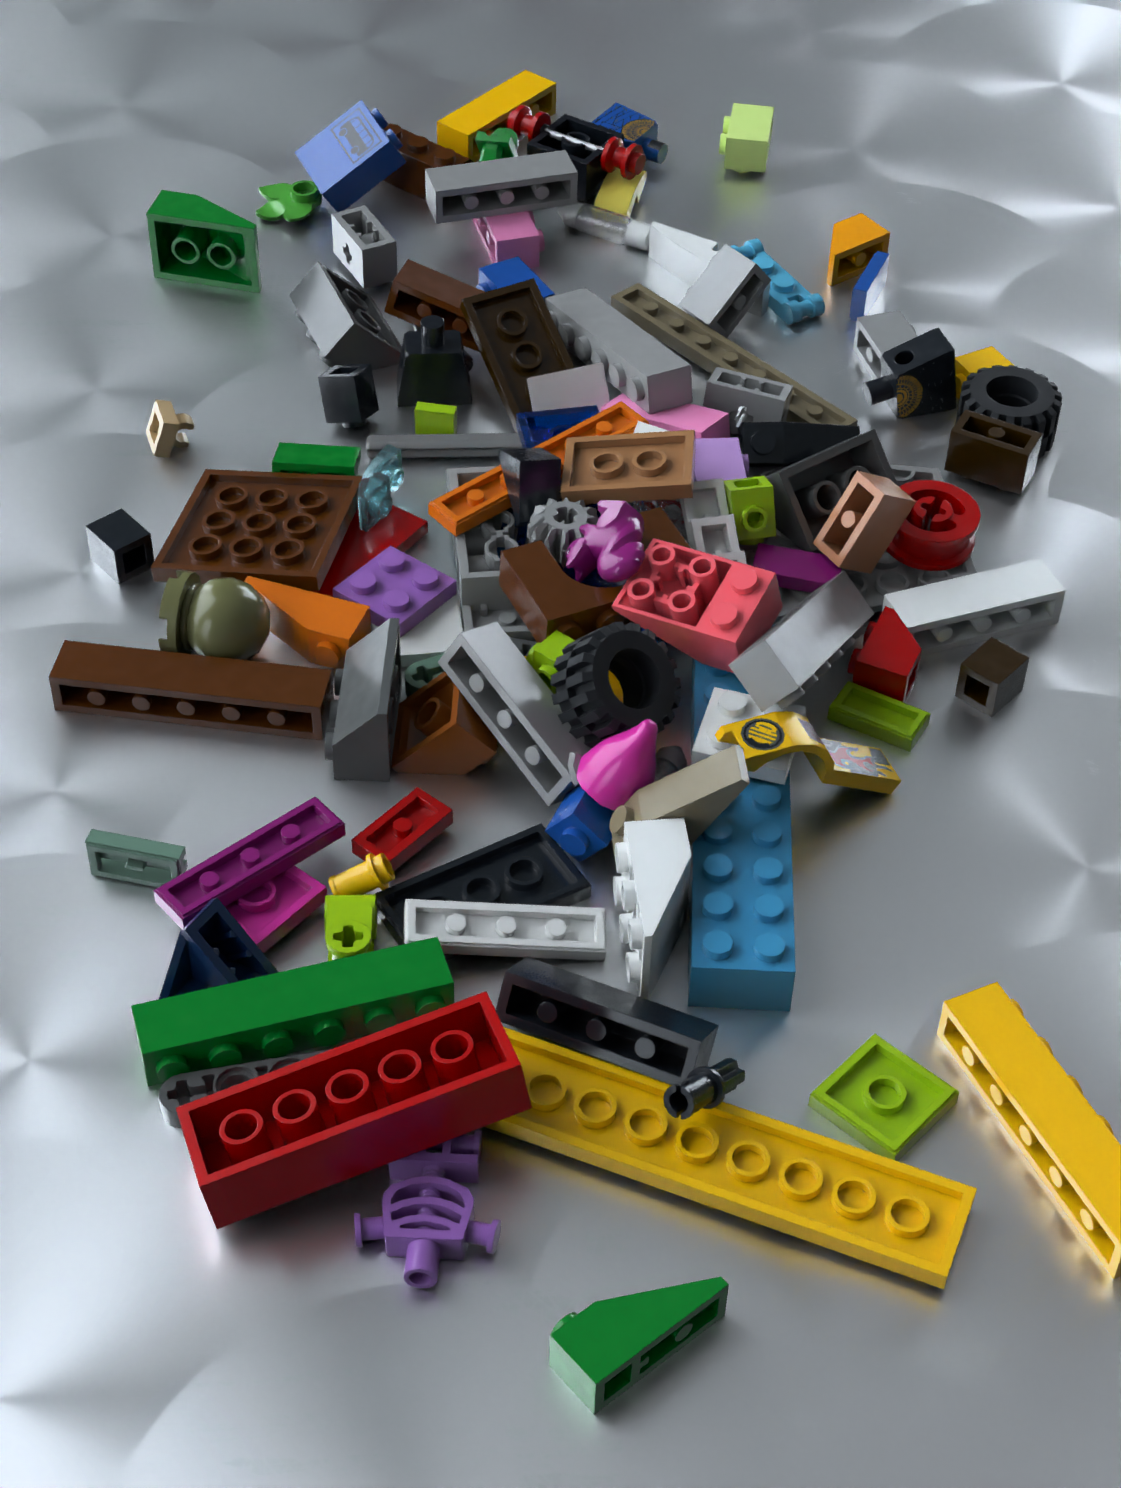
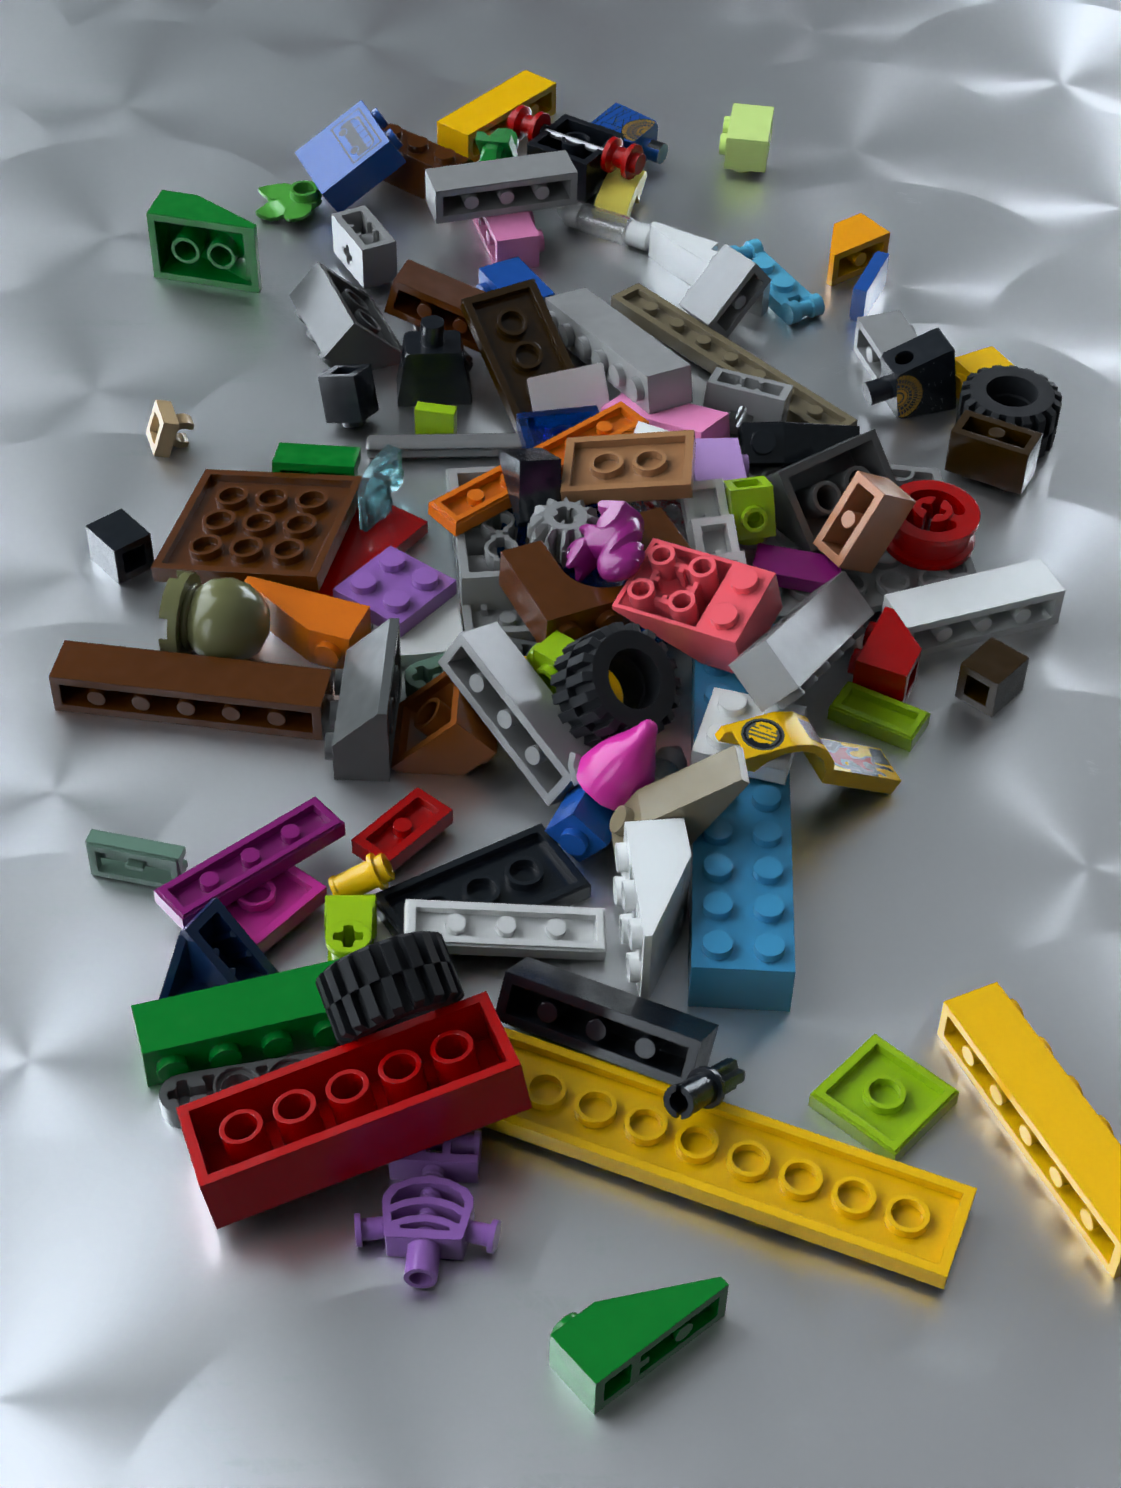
none -> black tyre [315,931,465,1045]

